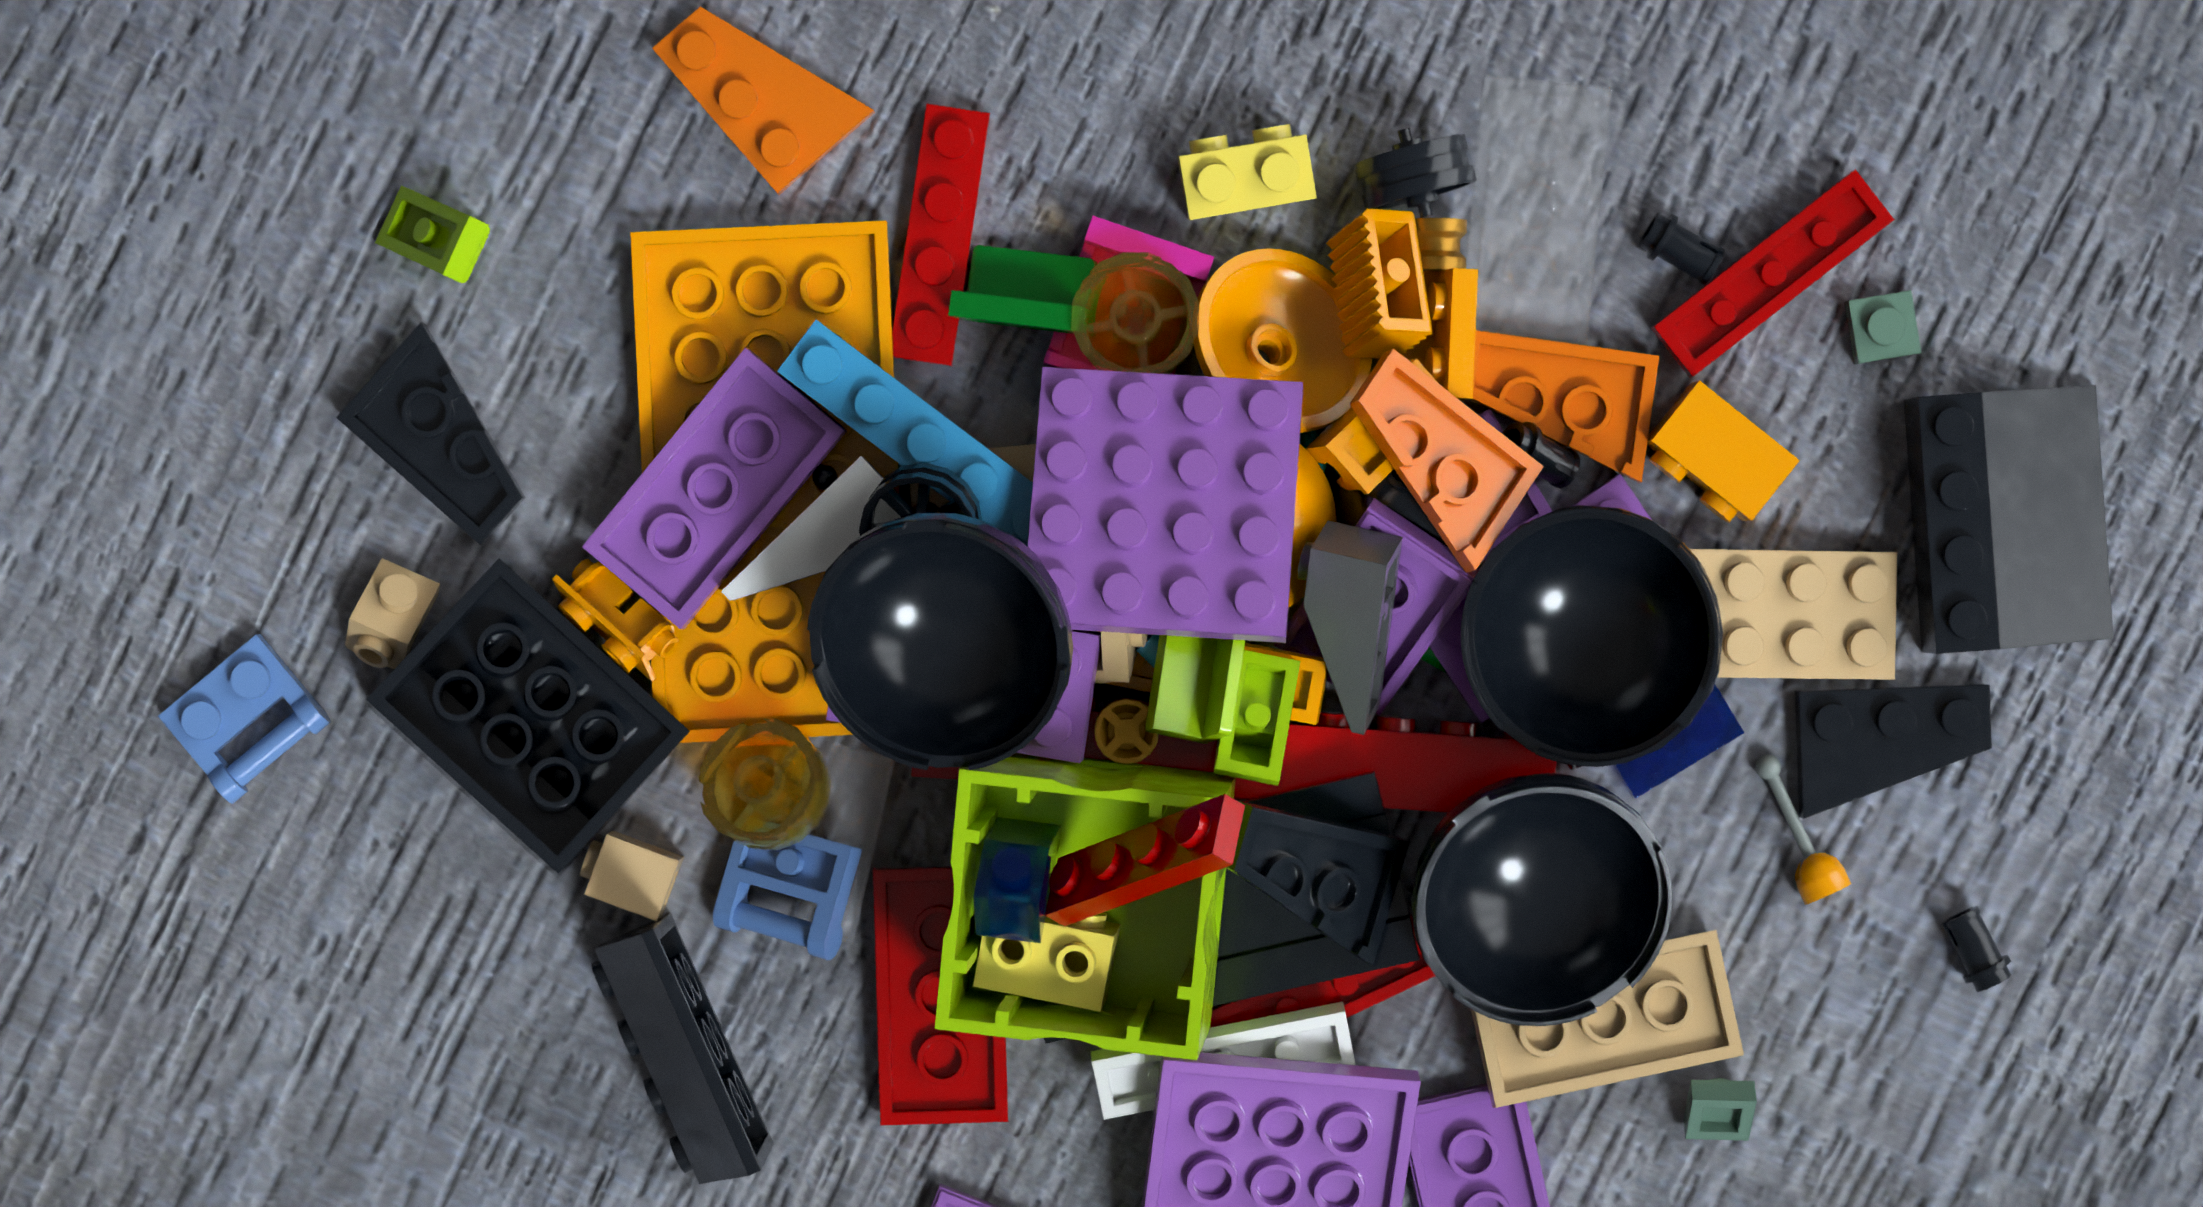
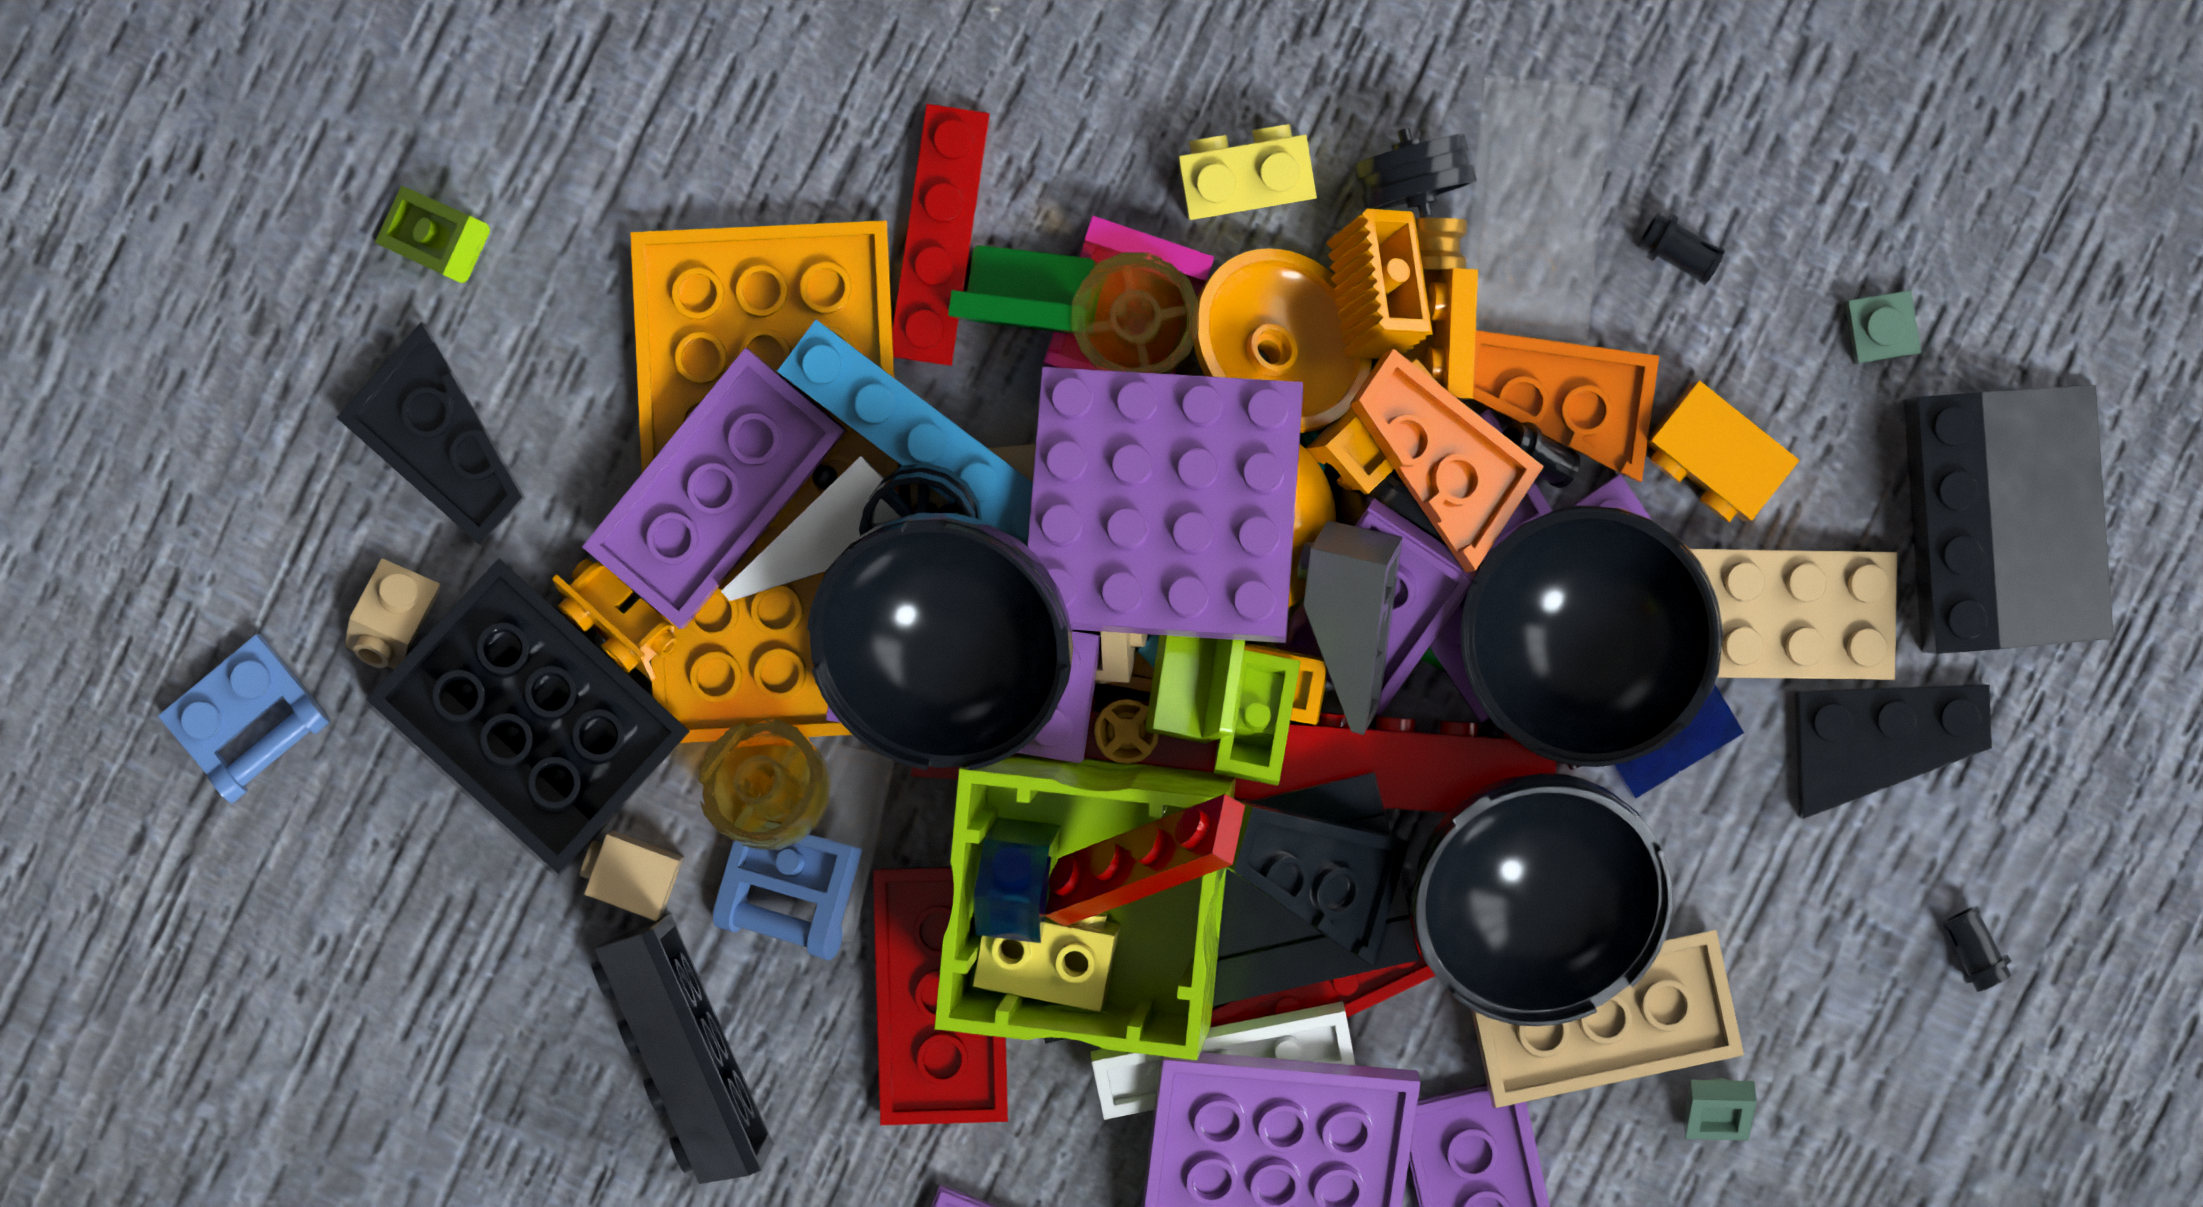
orange wing [652,7,875,195] -> none
red plate [1651,169,1895,378] -> none
hinge [1755,754,1852,905] -> none

